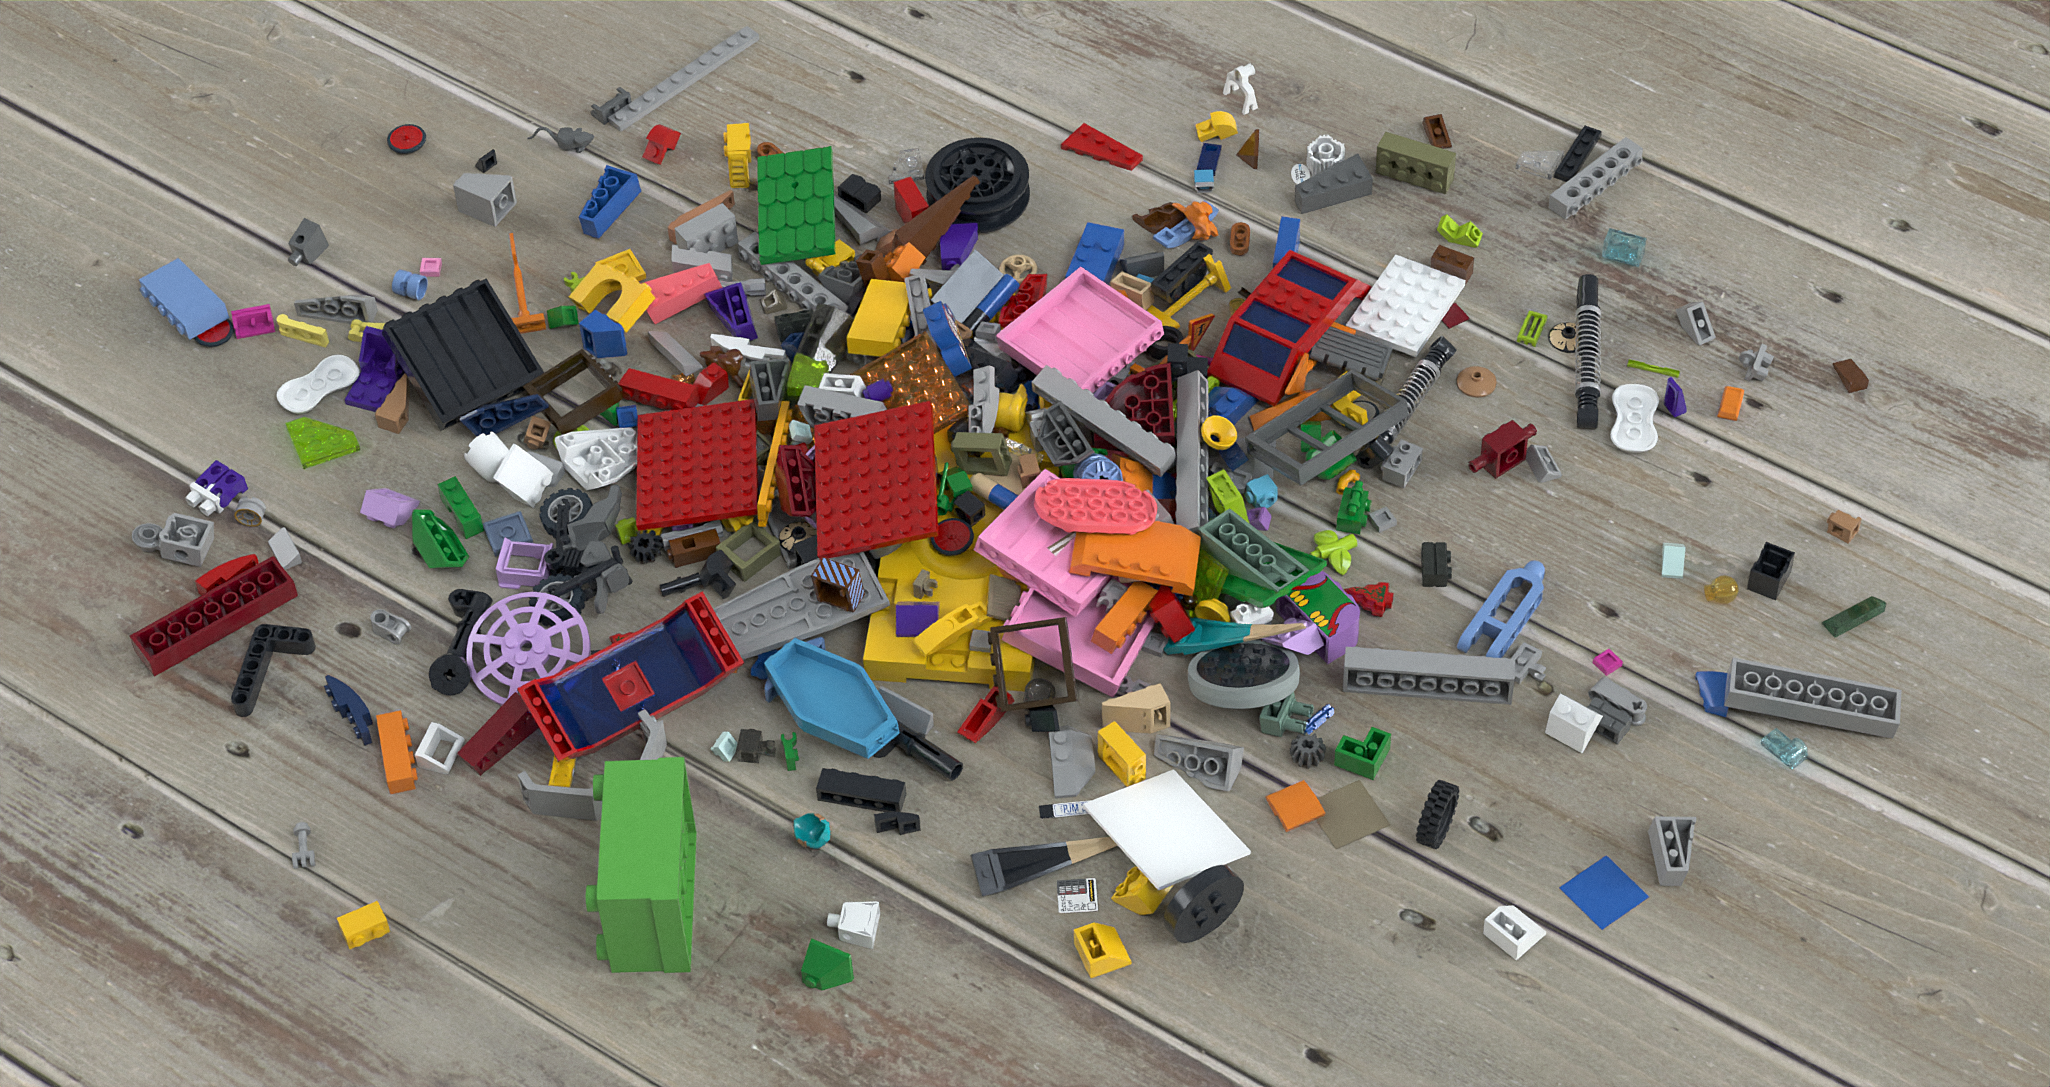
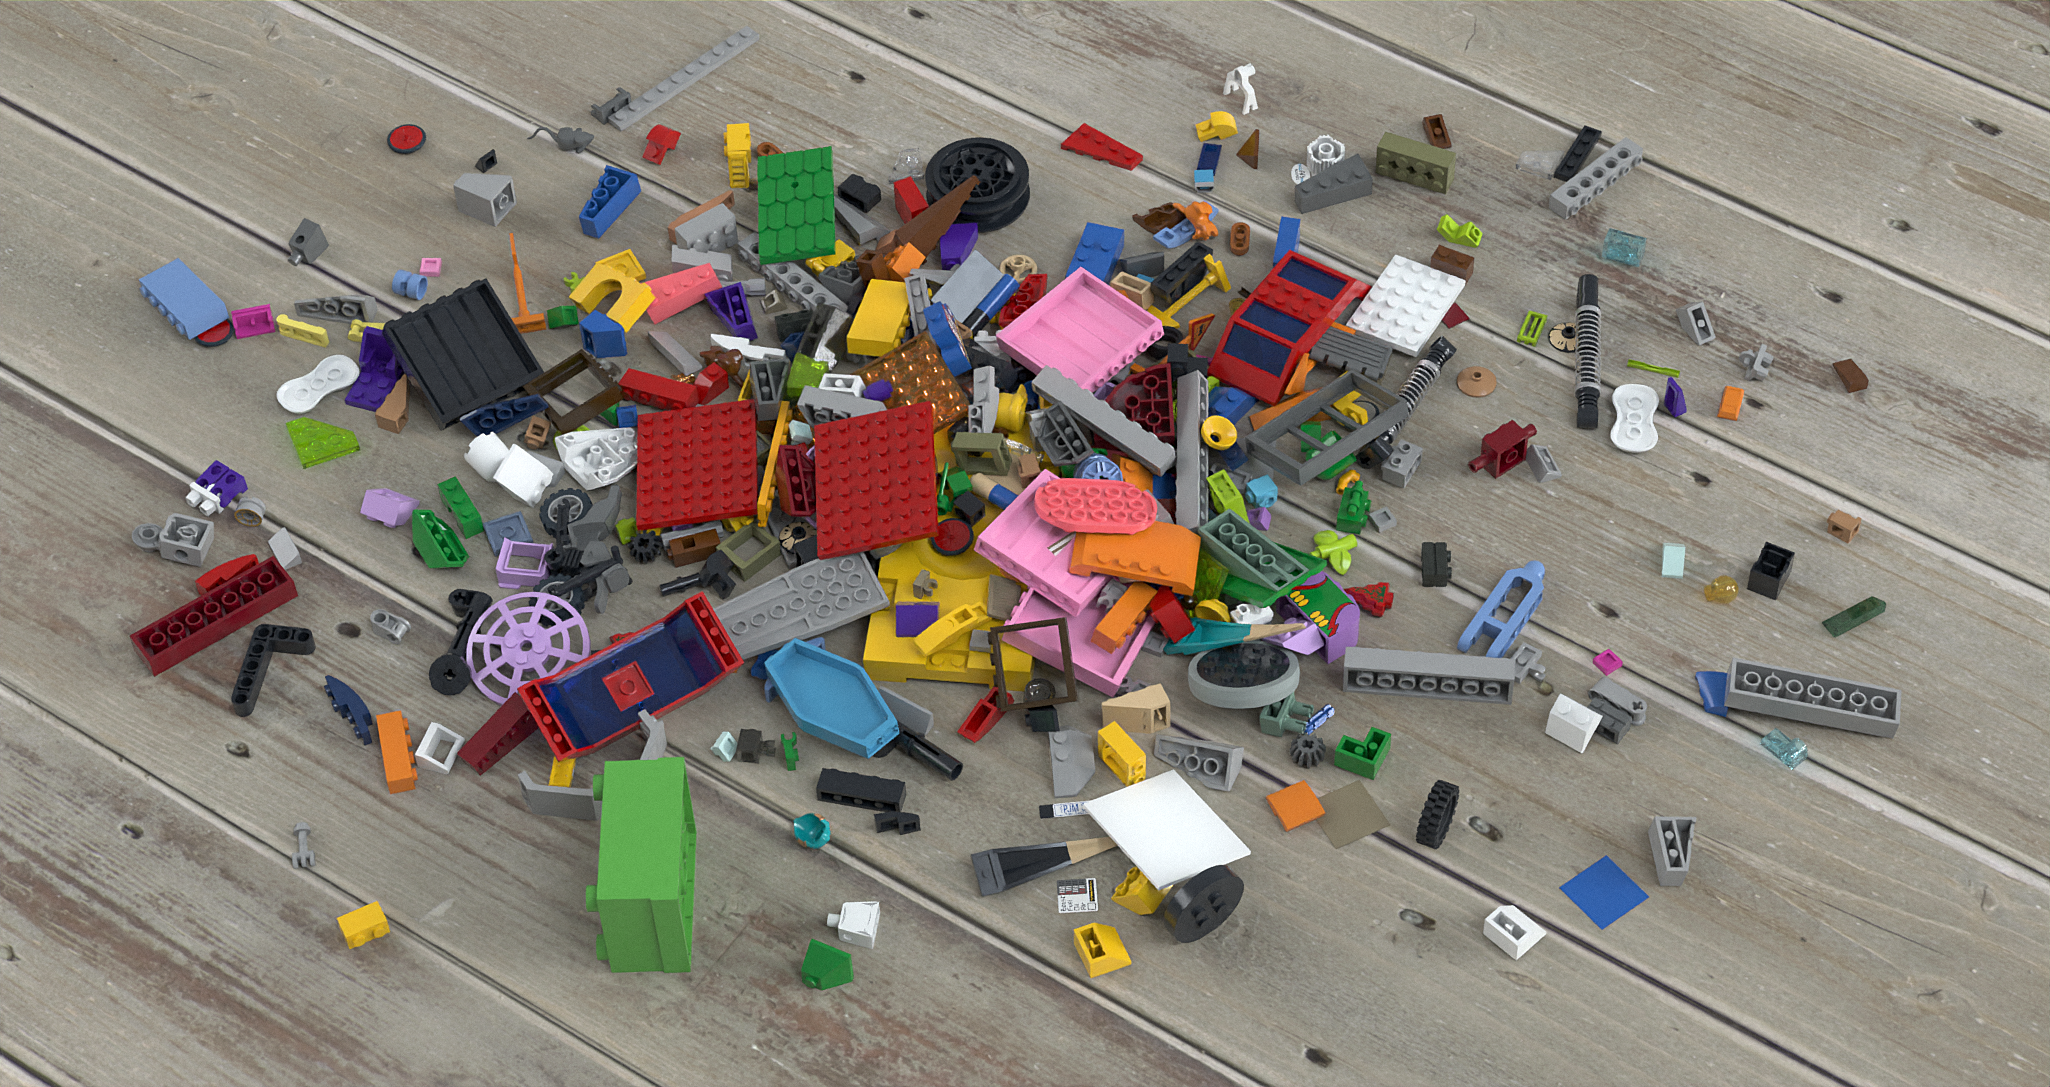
reddish brown container [811,557,865,613] -> none
light grey tile [976,322,1000,340] -> none

